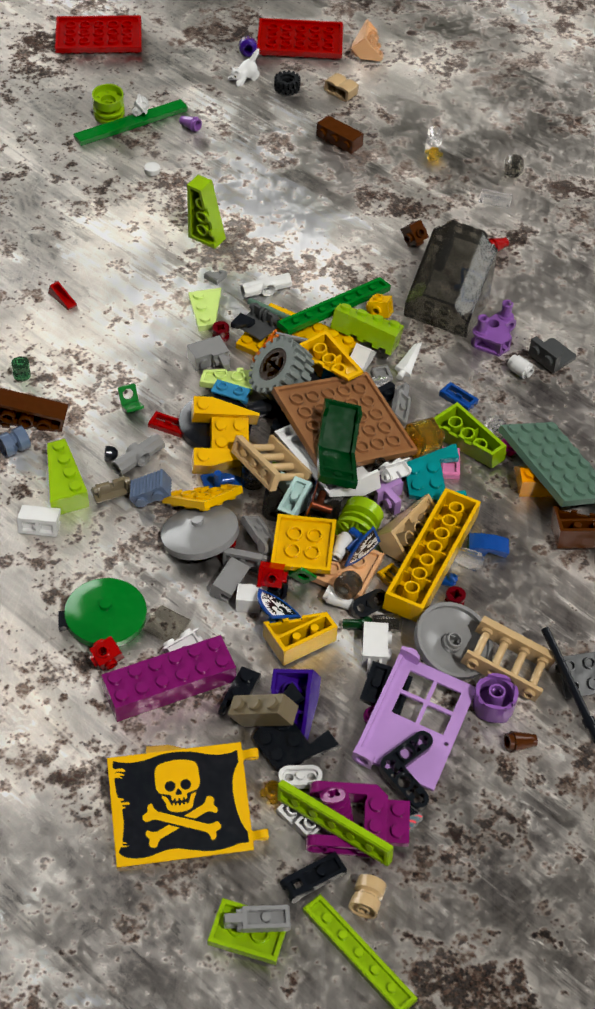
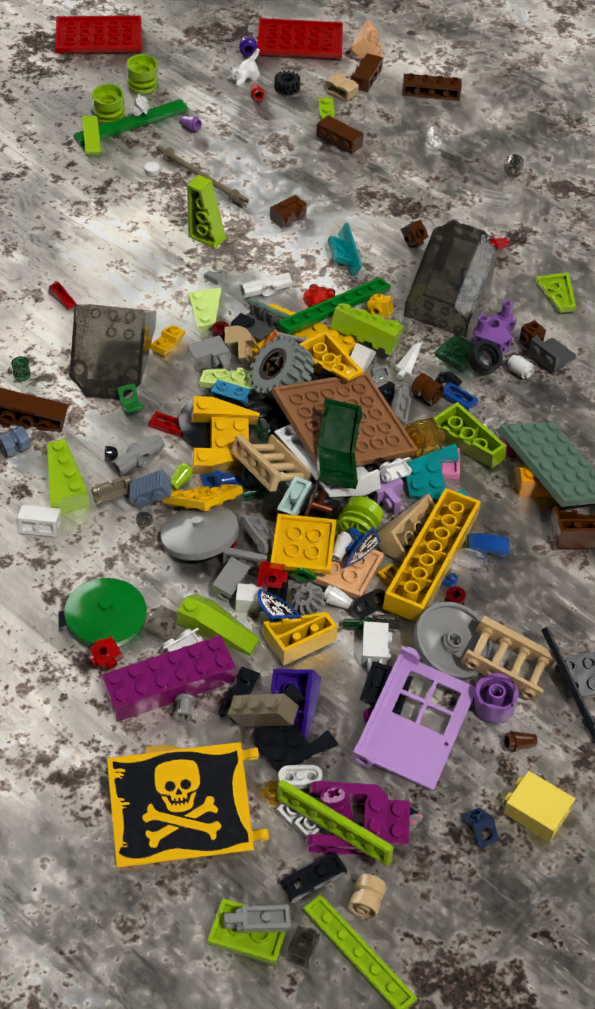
clear smoke head [334,571,363,600] -> none
black beam [379,731,433,811] -> none
clear yellow plate [425,147,443,161] -> none
none -> clear smoke windscreen [69,304,157,400]
none -> lime tile [82,116,101,156]
none -> lime wheel [127,54,158,94]
none -> clear smoke hinge [136,512,153,527]
none -> yellow slope [150,325,186,356]
none -> dark tan bar [156,145,249,207]
none -> lime cone [171,463,194,491]
none -> light grey bush [173,694,194,722]
none -> lime wedge [177,594,259,656]
none -> tan brick [225,326,257,364]
none -> clear green arm [242,485,270,501]
none -> red cone [250,83,265,101]
none -> clear green arm [253,418,270,439]
none -> reddish brown brick [270,195,307,228]
none -> clear smoke brick [286,925,320,969]
none -> light grey gear [291,582,326,616]
none -> clear red dish [303,284,335,307]
none -> lime hinge [318,97,335,120]
none -> teal bracket [327,223,362,277]
none -> reddish brown brick [351,53,383,93]
none -> reddish brown brick [402,73,462,101]
none -> reddish brown wheel [411,373,445,405]
none -> clear green plate [435,334,484,373]
none -> black arm [435,371,463,387]
none -> dark blue bracket [461,808,499,848]
none -> black tyre [467,340,503,375]
none -> light yellow brick [503,771,576,842]
none -> reddish brown brick [519,320,546,350]
none -> lime wing [536,272,576,313]

